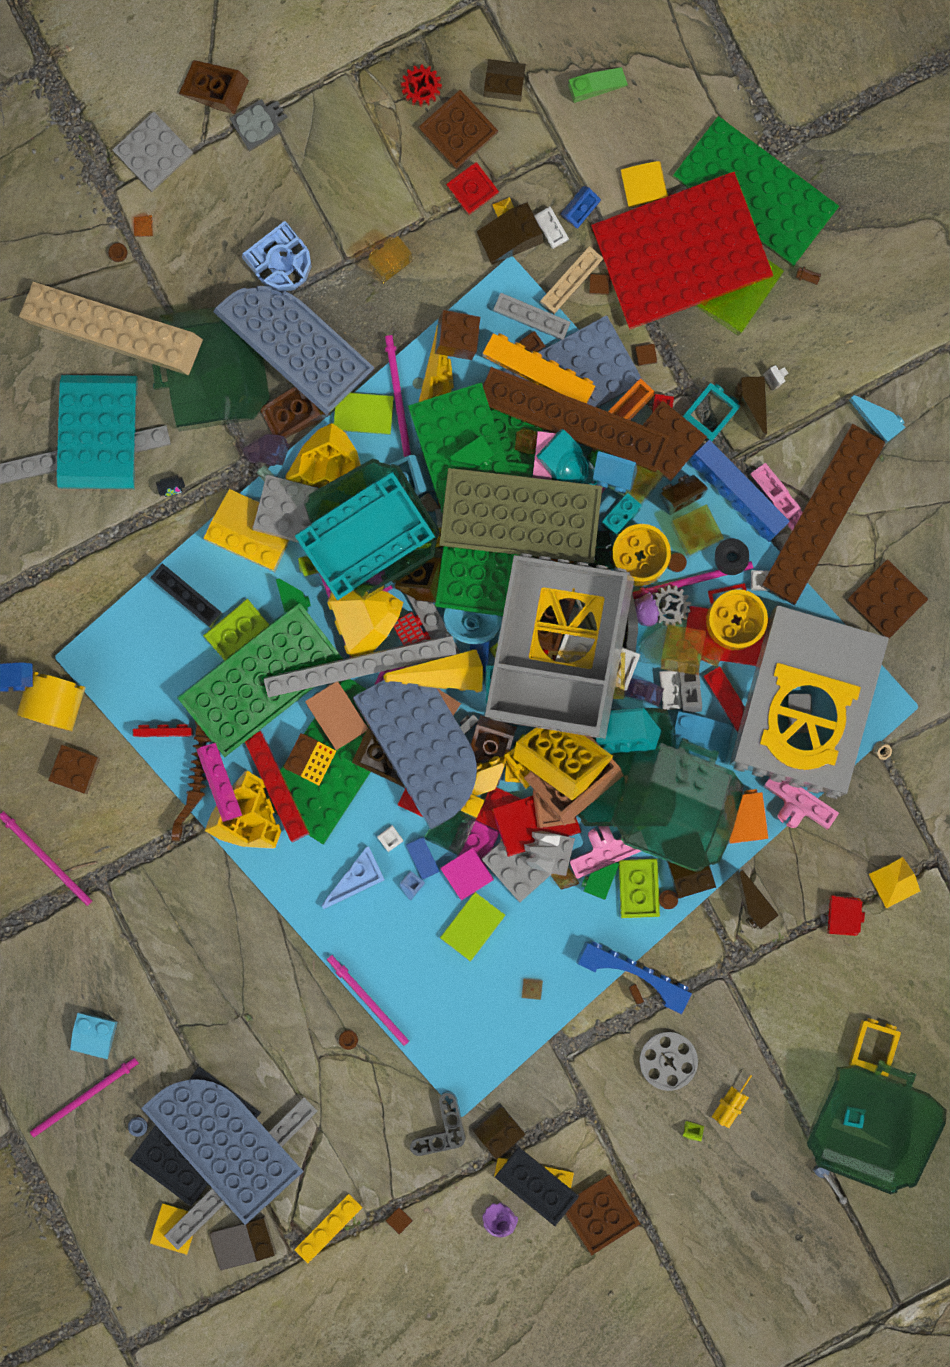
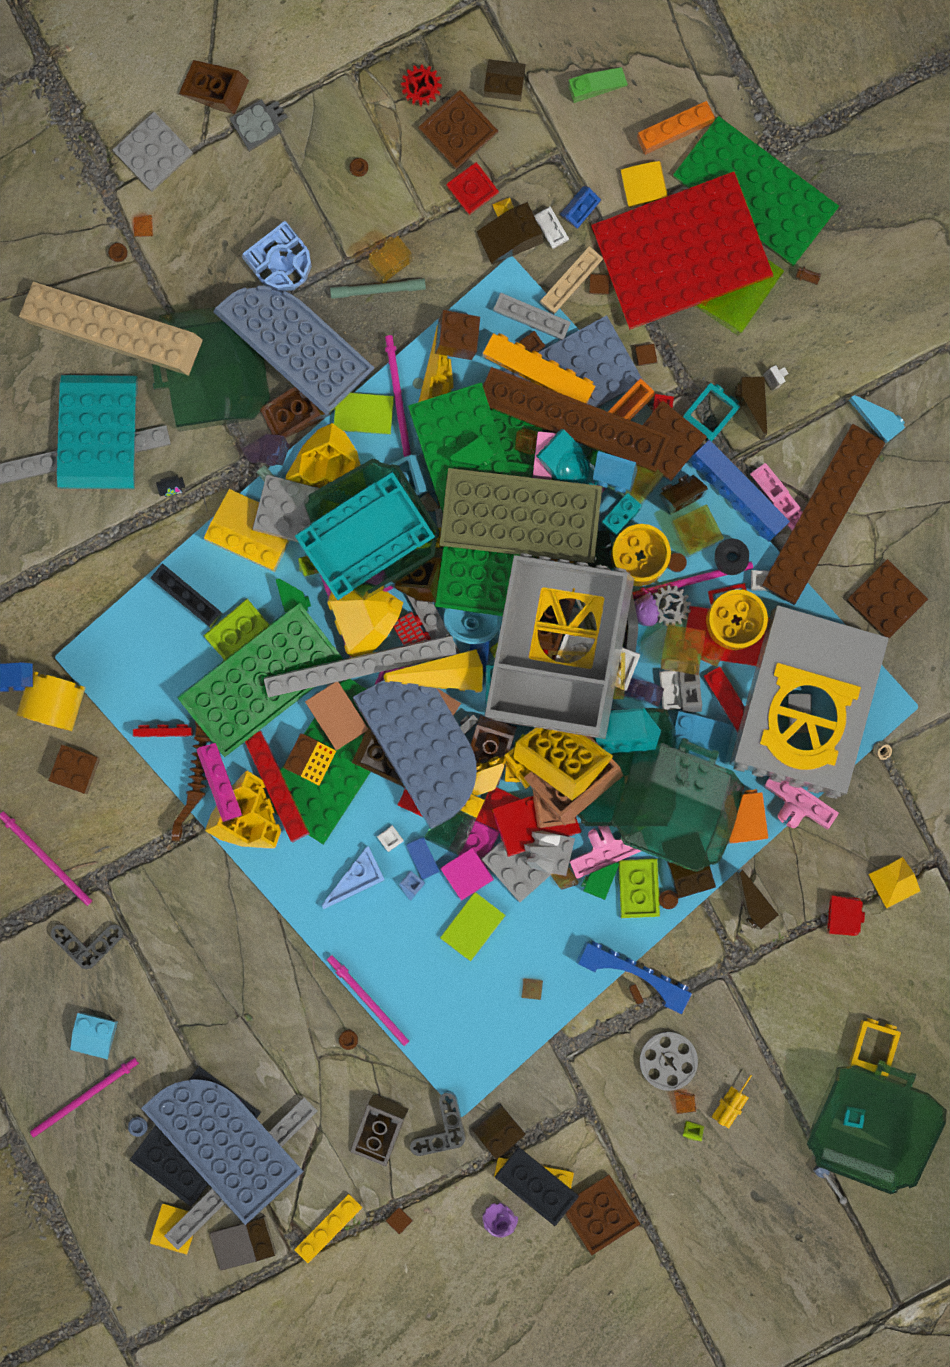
none -> dark grey beam [51,925,124,969]
none -> sand green piece [330,278,426,299]
none -> reddish brown plate [350,158,368,177]
none -> dark brown slope [351,1094,409,1166]
none -> orange brick [637,101,715,155]
none -> clear orange slope [674,1091,696,1114]

